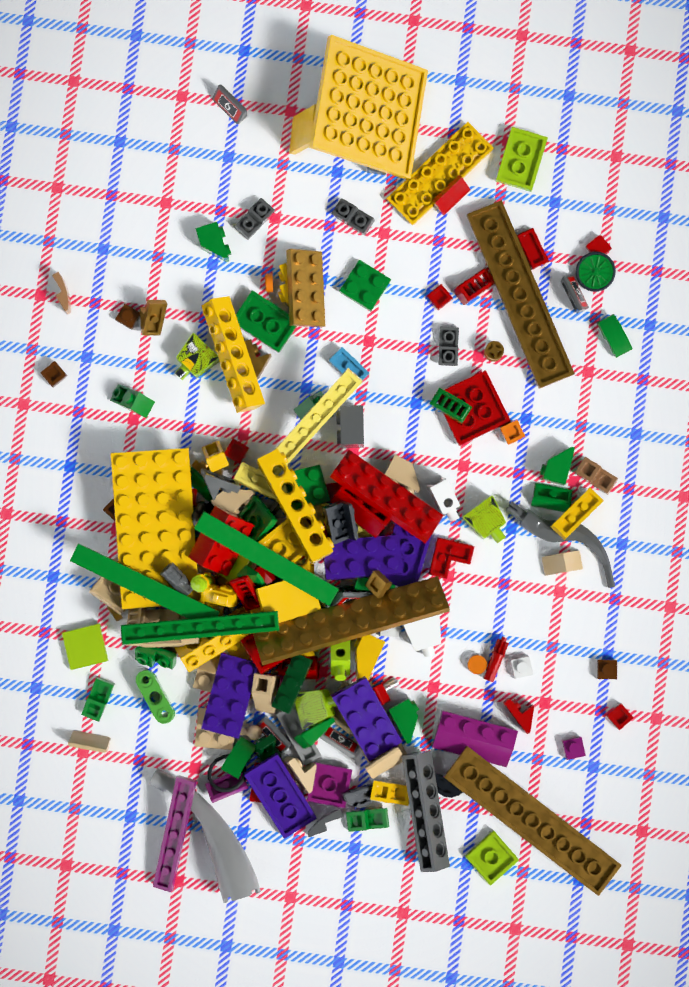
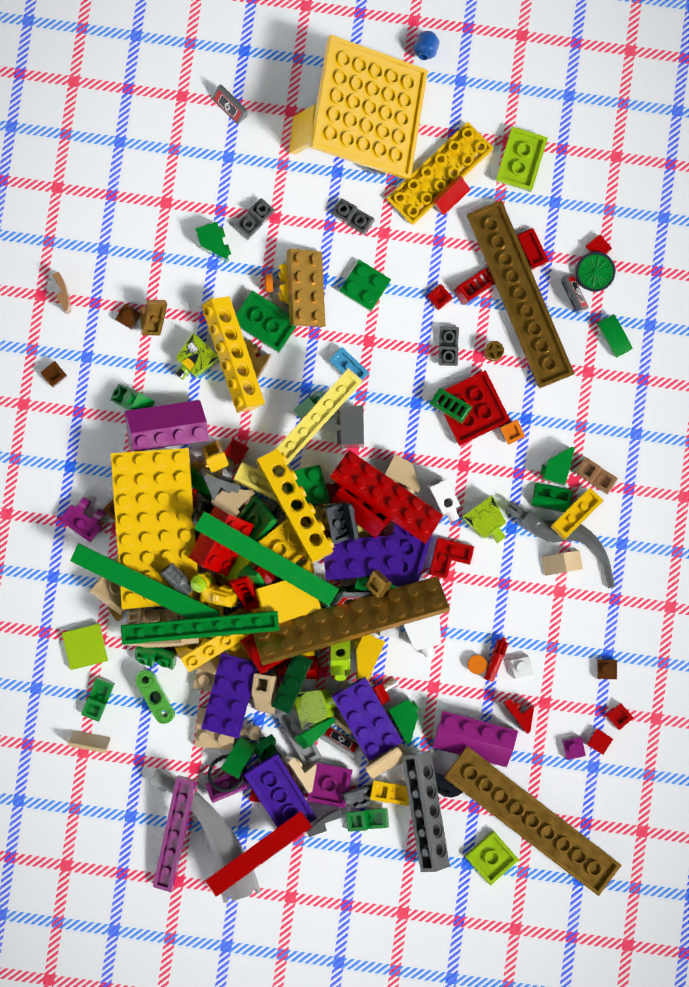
slope [256,716,292,753] -> none
none -> magenta plate [60,497,106,543]
none -> magenta slope [124,399,209,452]
none -> red tile [204,811,312,897]
none -> blue head [413,31,440,60]
none -> red tile [586,728,613,755]

